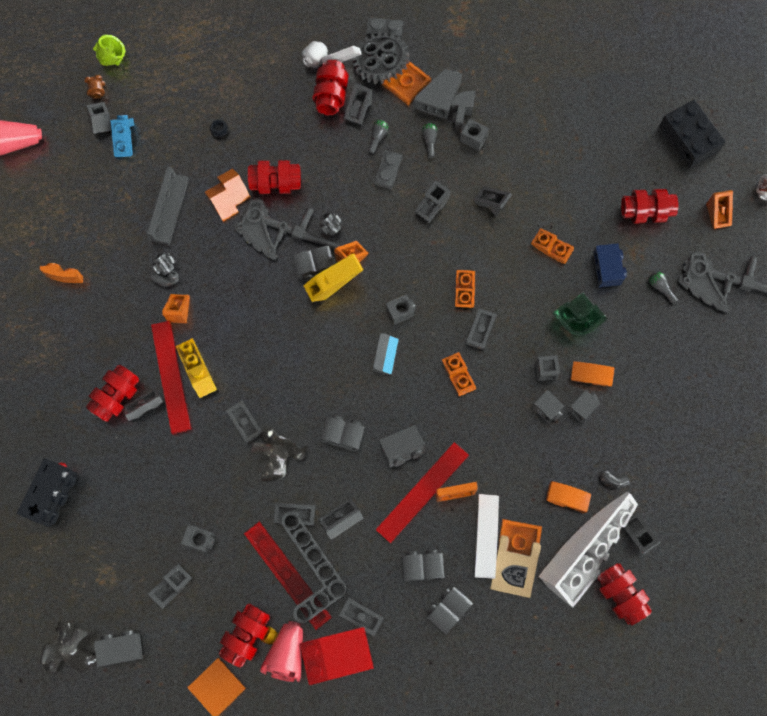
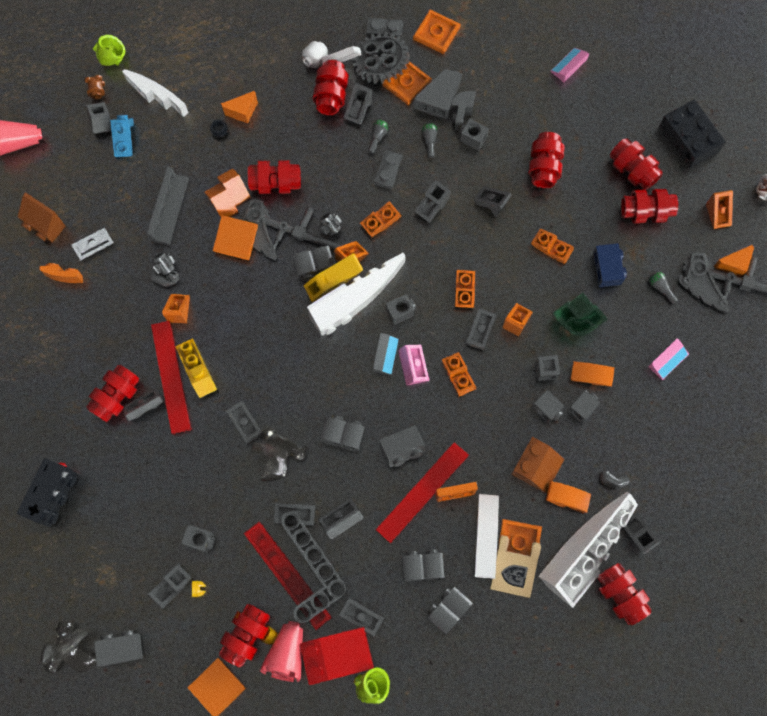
none -> dark orange slope [18,192,66,243]
none -> plate [71,225,114,260]
none -> white slope [122,69,189,117]
none -> yellow hinge [192,581,206,597]
none -> orange tile [213,215,258,261]
none -> orange slope [221,91,258,124]
none -> white wedge [307,253,405,336]
none -> lime helmet [354,668,390,704]
none -> orange slope [360,201,402,237]
none -> bright pink slope [399,345,429,385]
none -> orange tile [413,9,461,54]
none -> orange slope [502,303,533,337]
none -> dark orange slope [511,437,564,494]
none -> red piece [528,132,565,188]
none -> bright pink slope [551,48,589,82]
none -> red piece [610,138,663,190]
none -> slope [649,339,689,380]
none -> orange slope [714,245,754,277]

